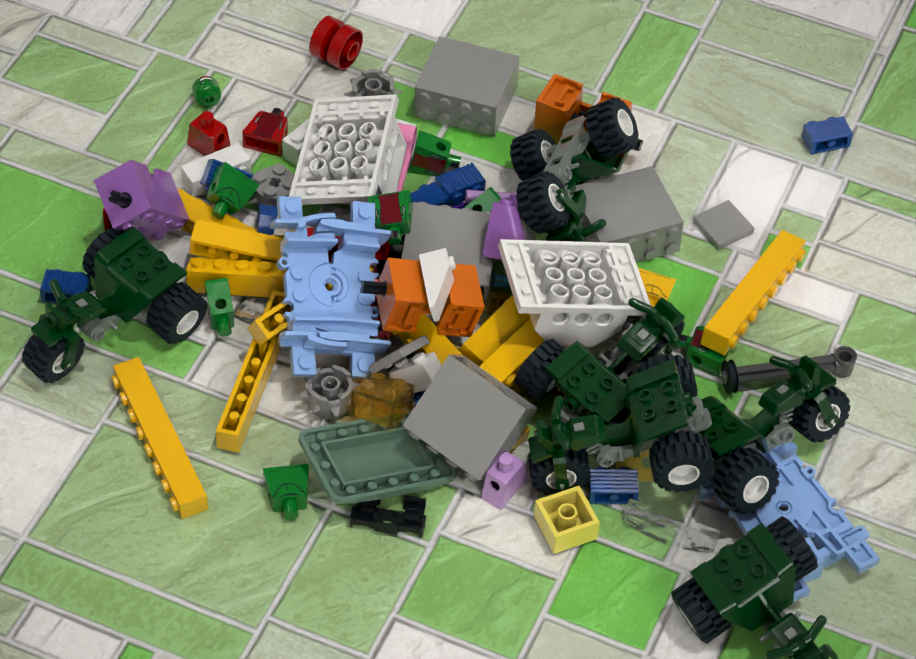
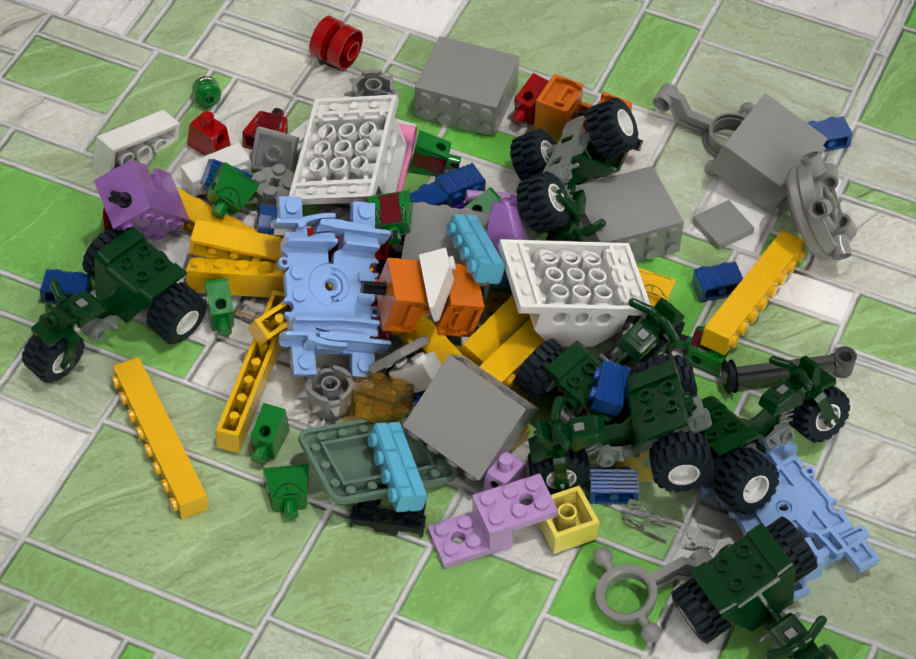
none -> white wedge [92,110,180,177]
none -> green torso [250,403,290,464]
none -> light grey tile [251,126,299,173]
none -> medium azure brick [368,422,428,512]
none -> lavender bracket [427,474,558,569]
none -> medium azure brick [446,214,505,284]
none -> red torso [511,73,549,126]
none -> blue brick [588,360,631,417]
none -> light grey piece [593,547,712,643]
none -> light grey piece [653,83,755,176]
none -> blue brick [692,261,743,302]
none -> light grey brick [709,93,828,214]
none -> light grey piece [786,151,857,260]

